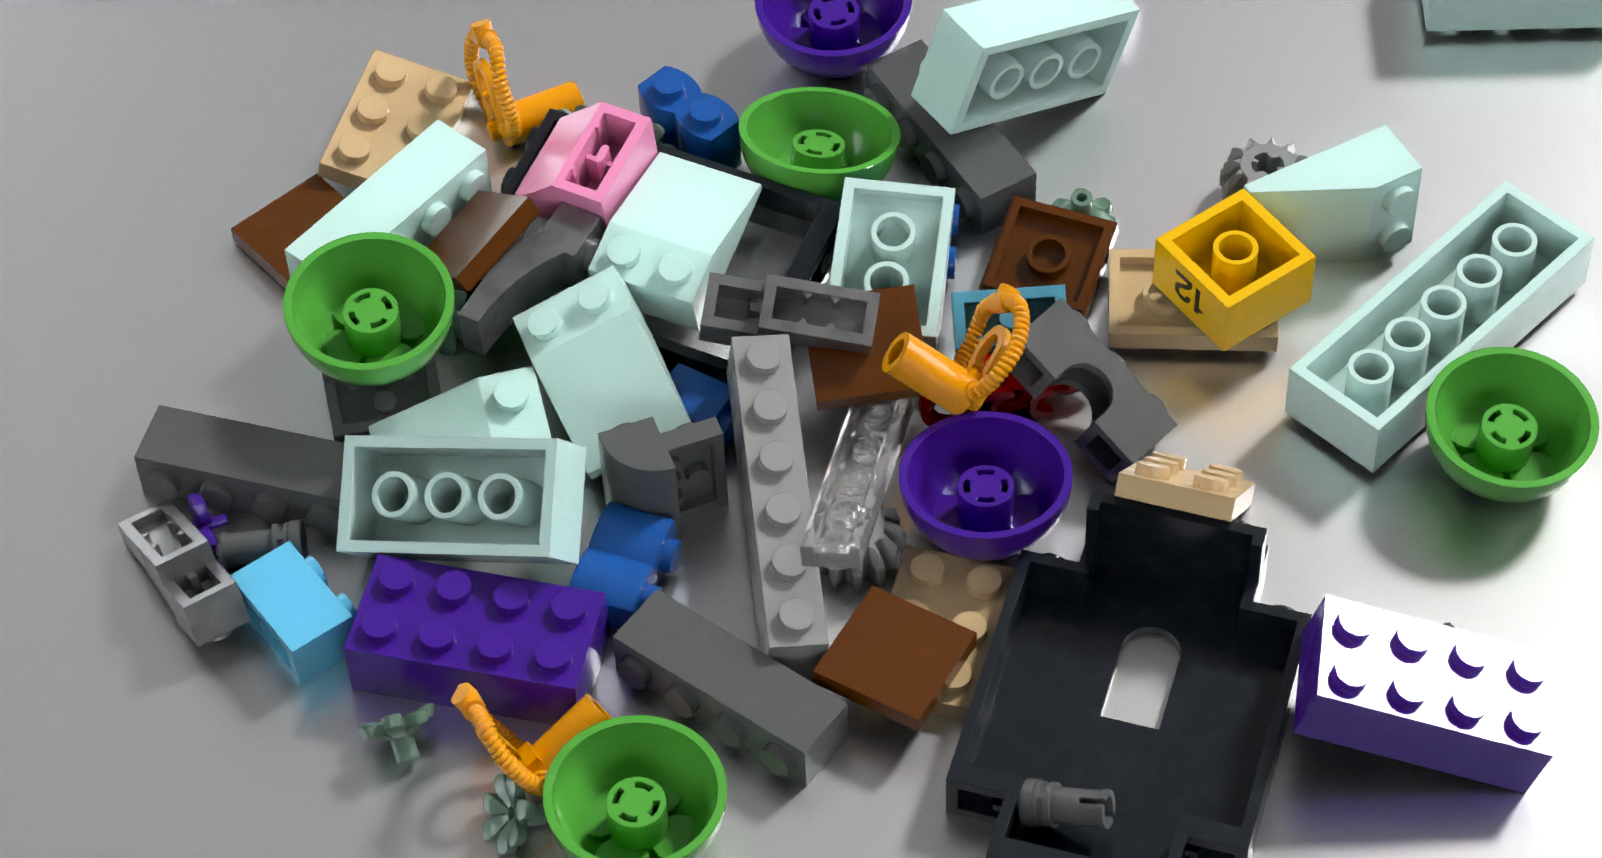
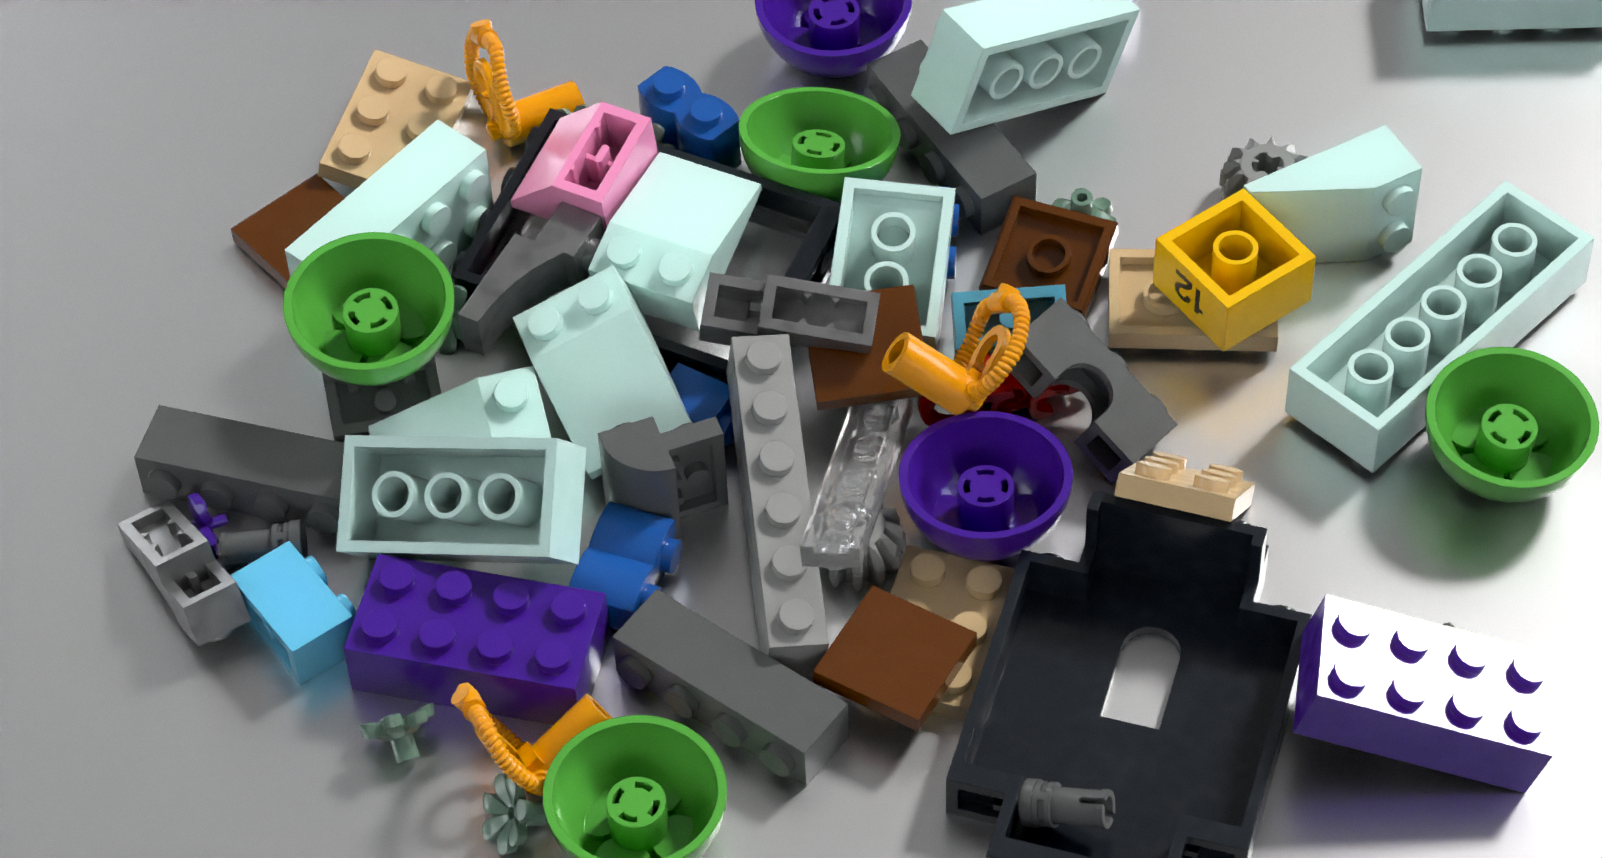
reddish brown tile [427,190,541,292] -> none

